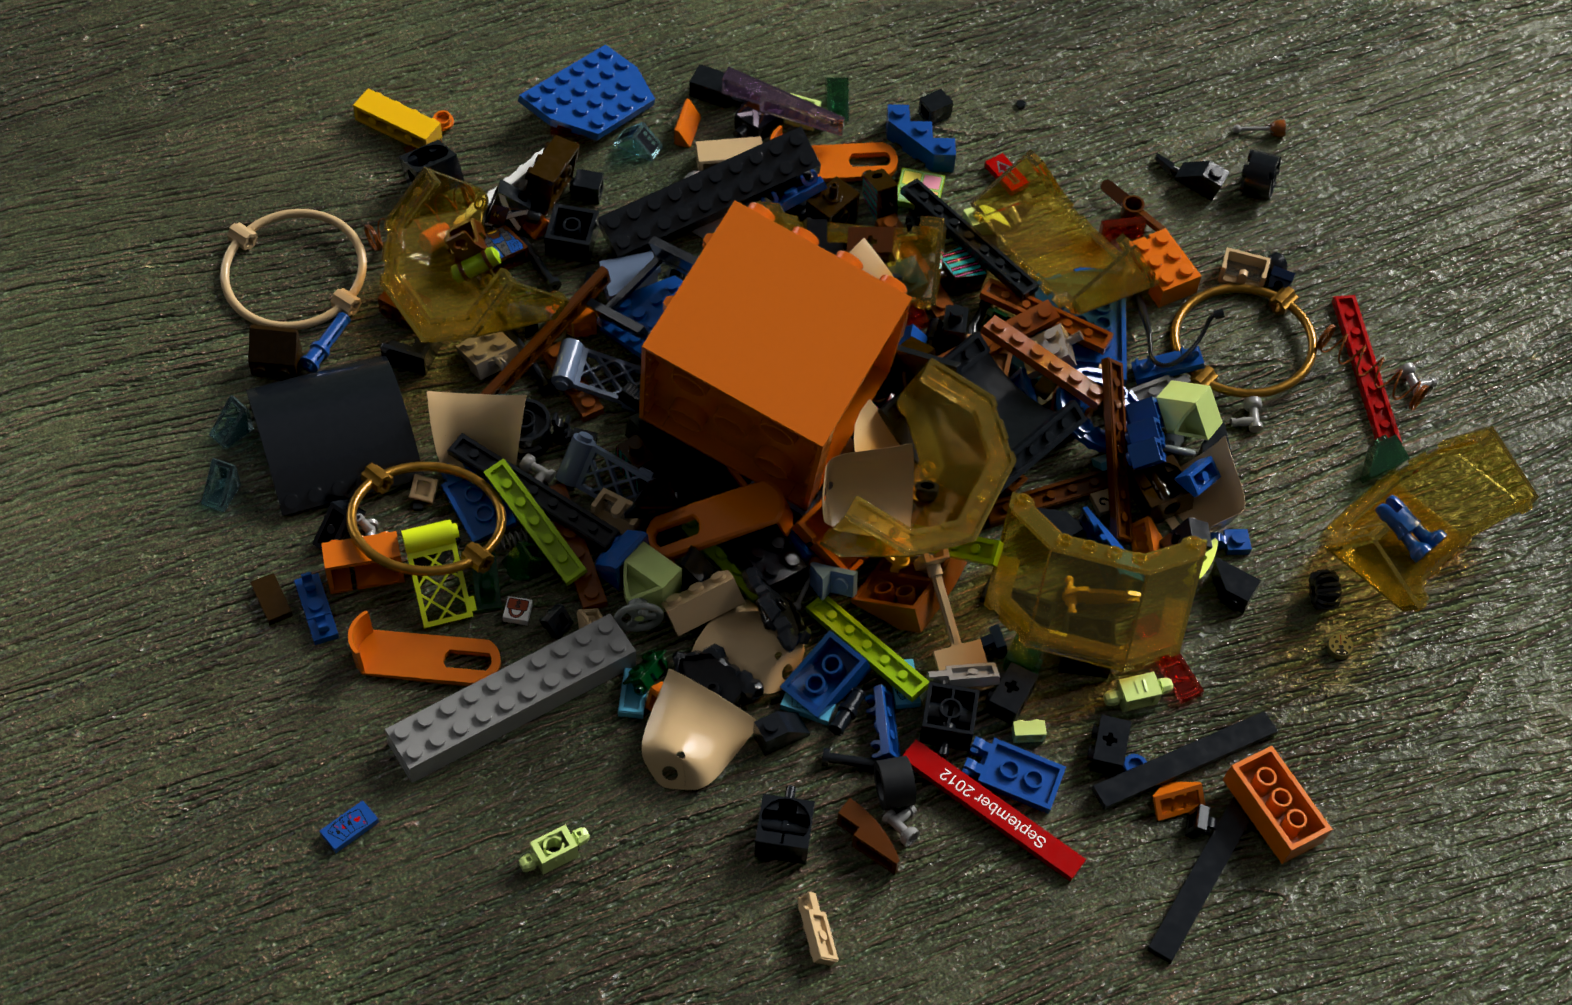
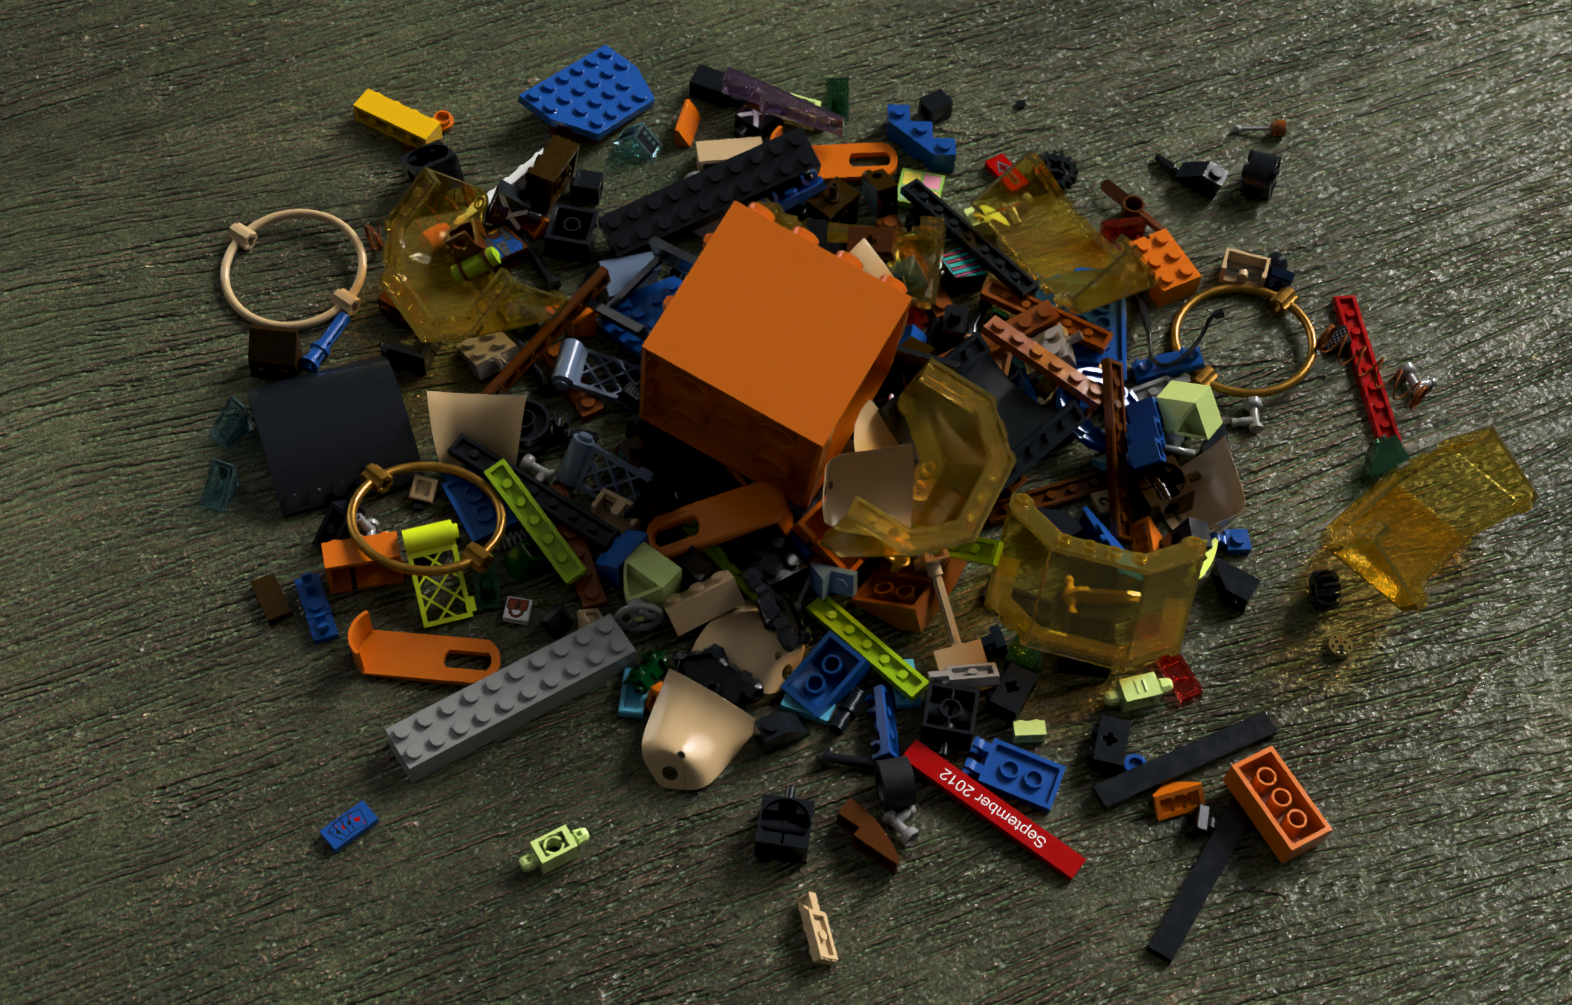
black piece [915,480,939,504] -> none
blue slope [1175,456,1221,497] -> none
blue piece [1375,495,1447,563] -> none
none -> black gear [1030,150,1079,193]
none -> black slope [1320,325,1352,354]

